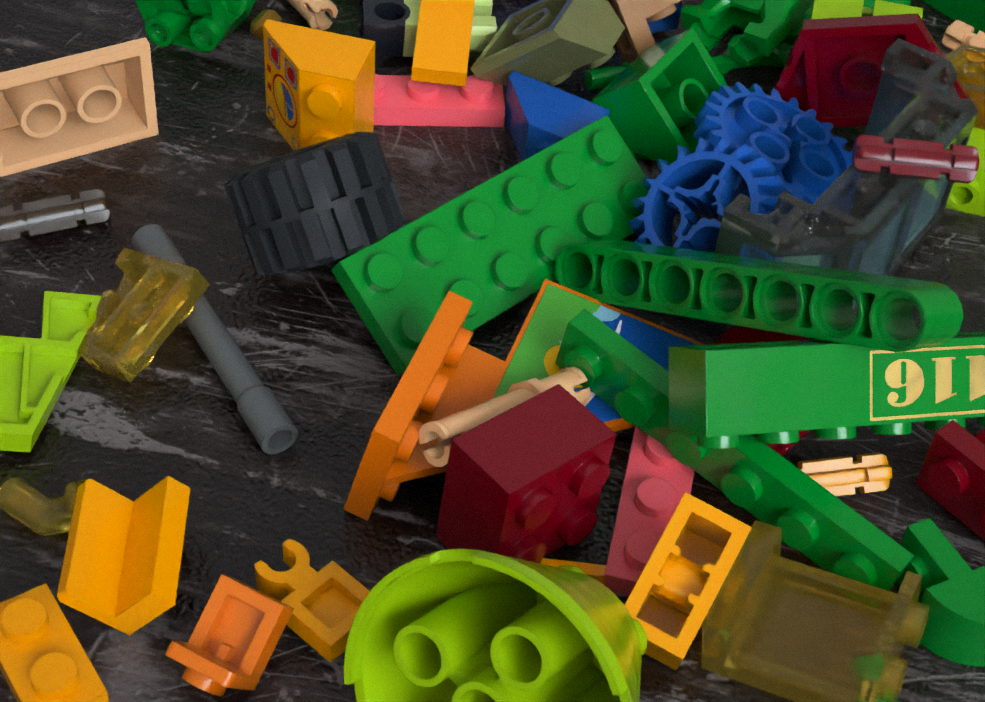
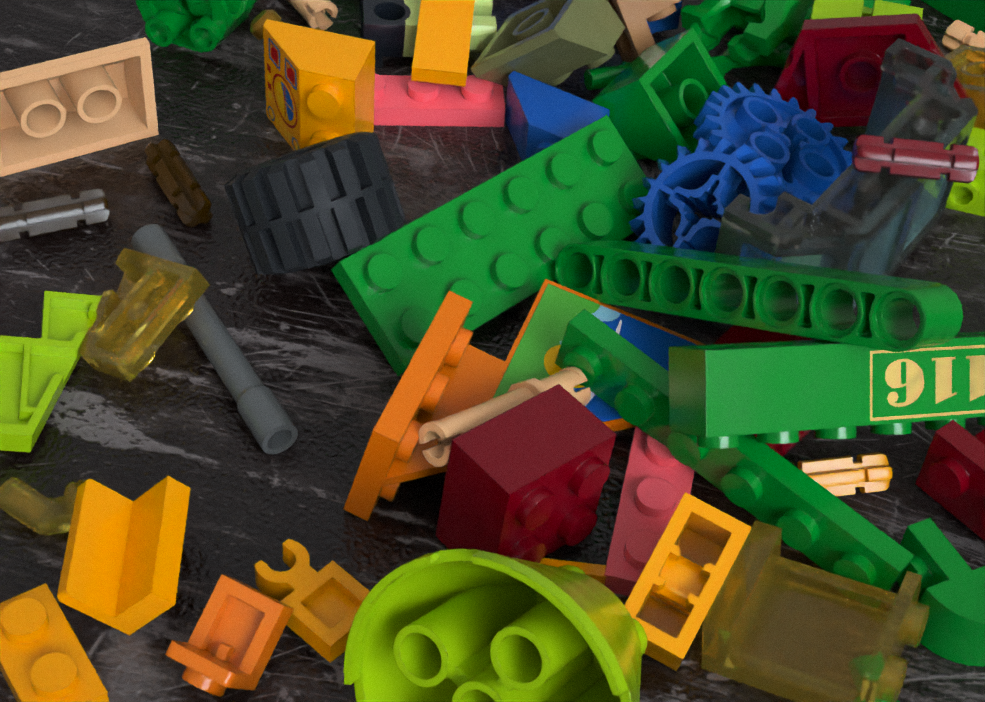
none -> dark brown axle [145,139,213,228]

